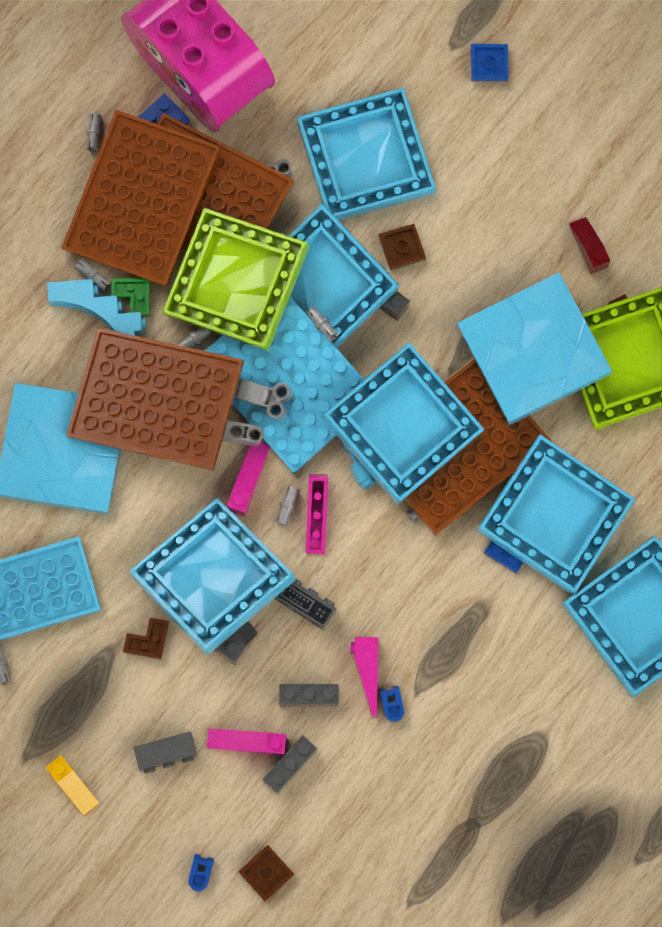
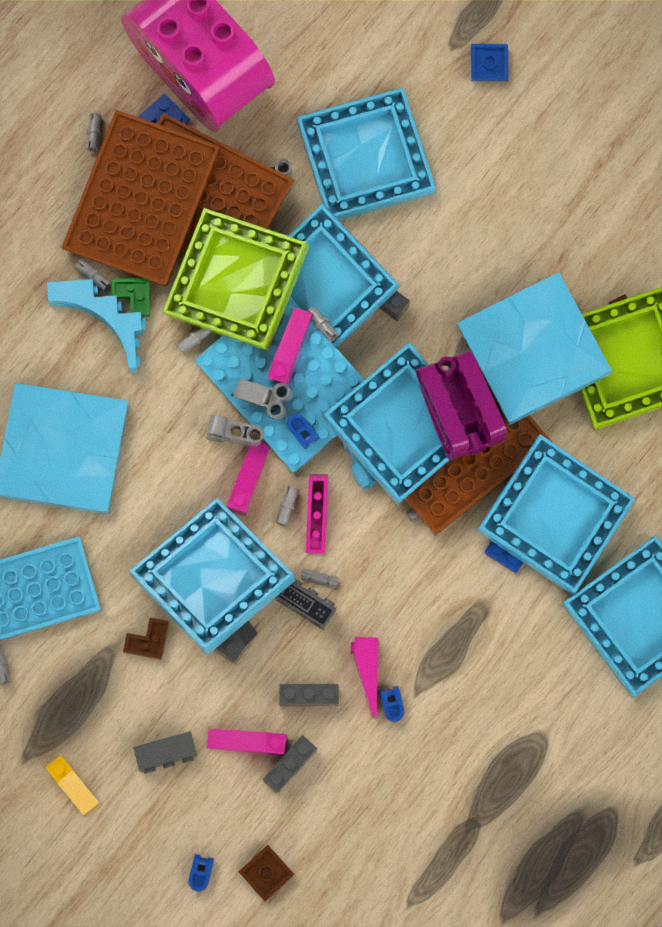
dark orange plate [66,328,244,471] -> none
reddish brown plate [378,224,426,270] -> none
dark red slope [569,217,611,274] -> none
none -> dark pink slope [267,308,313,386]
none -> blue plate [287,414,320,449]
none -> light grey axle [301,569,339,587]
none -> magenta panel [416,351,507,460]

